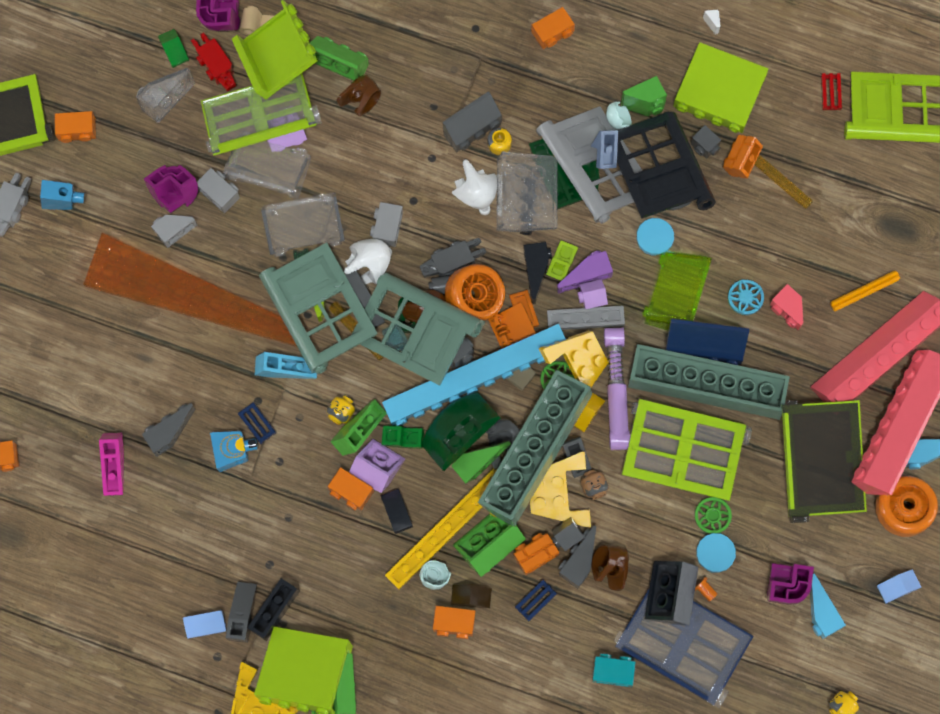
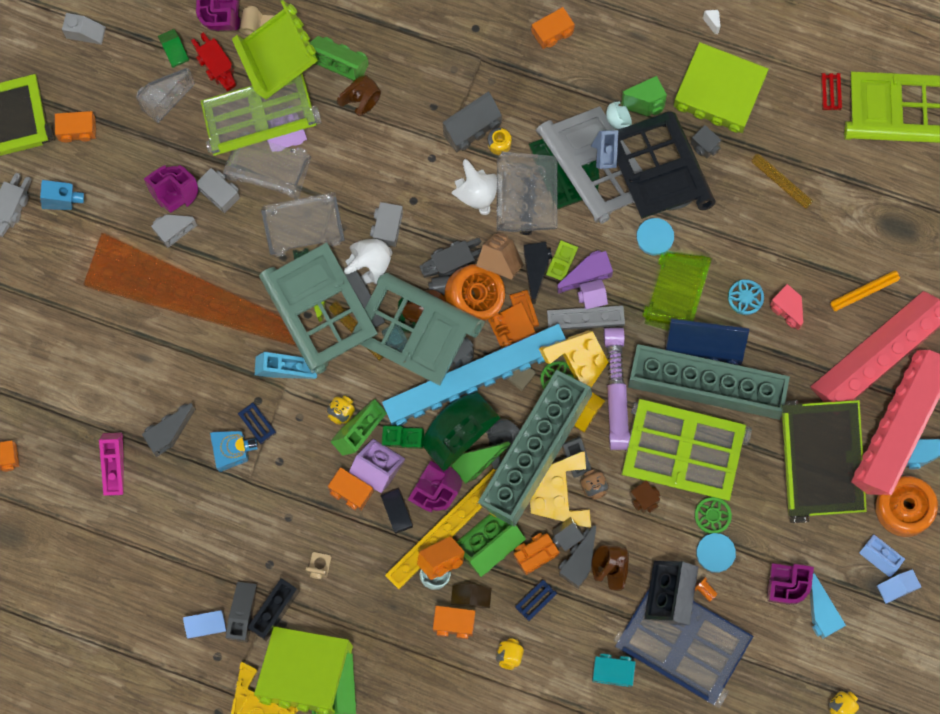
orange brick [723,135,763,179] -> none
none -> light grey slope [62,13,106,45]
none -> tan bracket [306,552,332,579]
none -> magenta brick [408,461,462,512]
none -> orange brick [417,536,465,580]
none -> medium nougat slope [476,233,524,280]
none -> yellow head [496,639,524,670]
none -> reddish brown brick [630,480,661,514]
none -> light blue slope [860,535,905,577]

